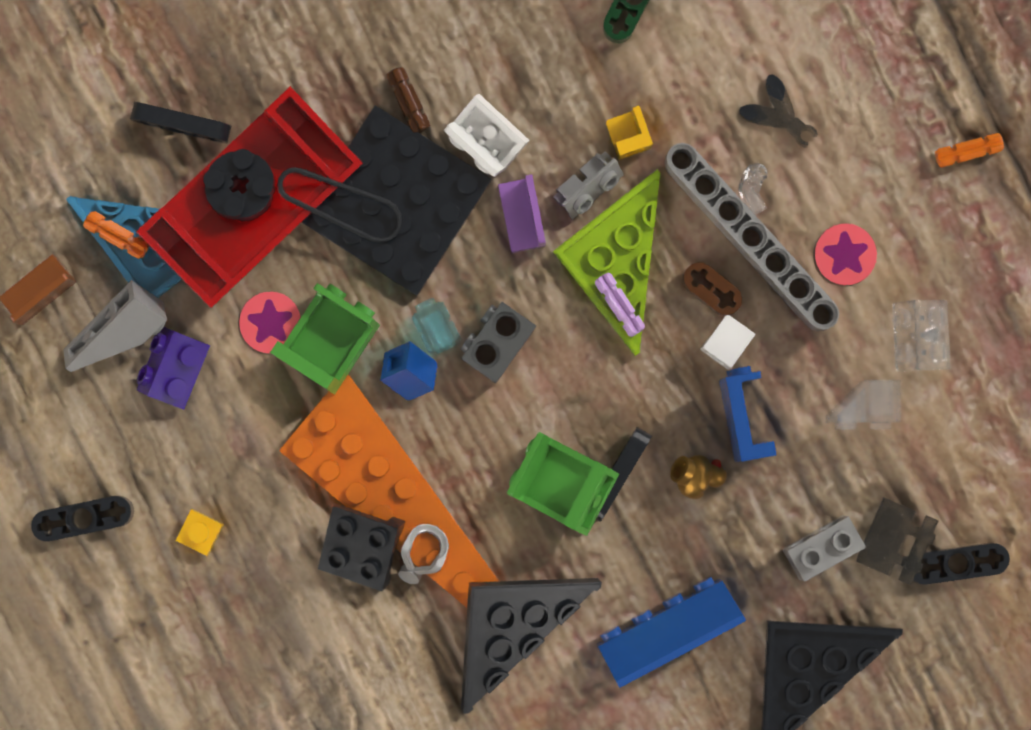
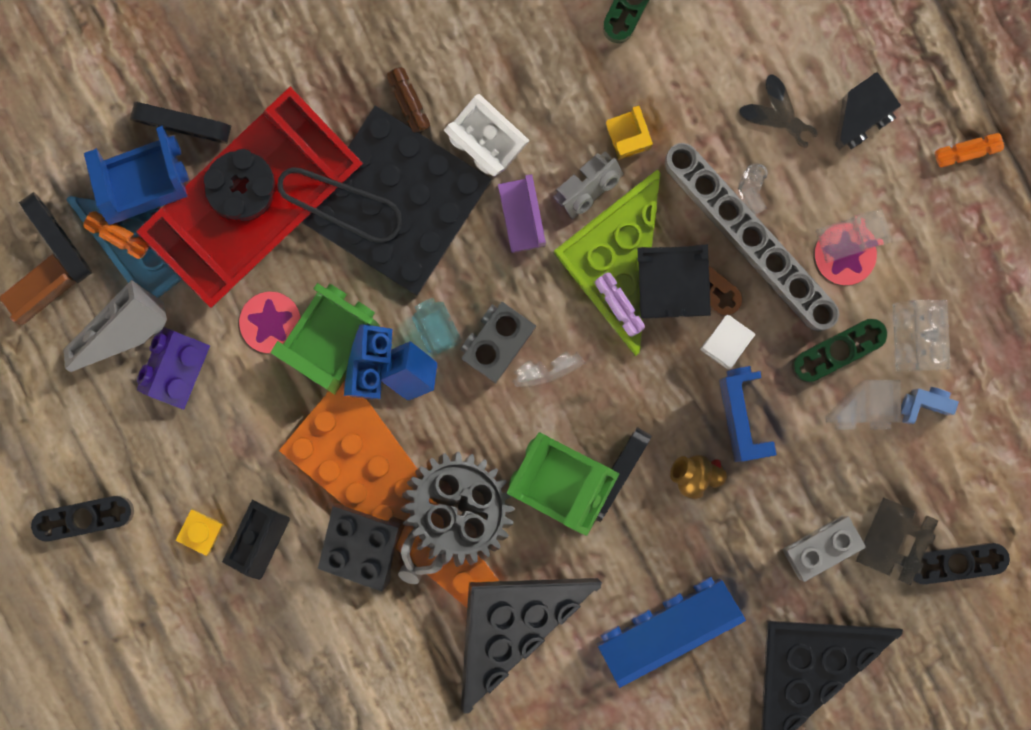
none -> black beam [19,192,92,283]
none -> blue panel [84,126,189,225]
none -> black slope [222,499,290,580]
none -> blue slope [344,324,393,399]
none -> dark grey gear [401,452,515,567]
none -> clear slope [512,351,585,388]
none -> black piece [637,244,711,319]
none -> dark green beam [792,319,887,382]
none -> clear slope [816,209,893,263]
none -> black slope [835,72,901,150]
none -> medium blue bracket [900,387,959,424]

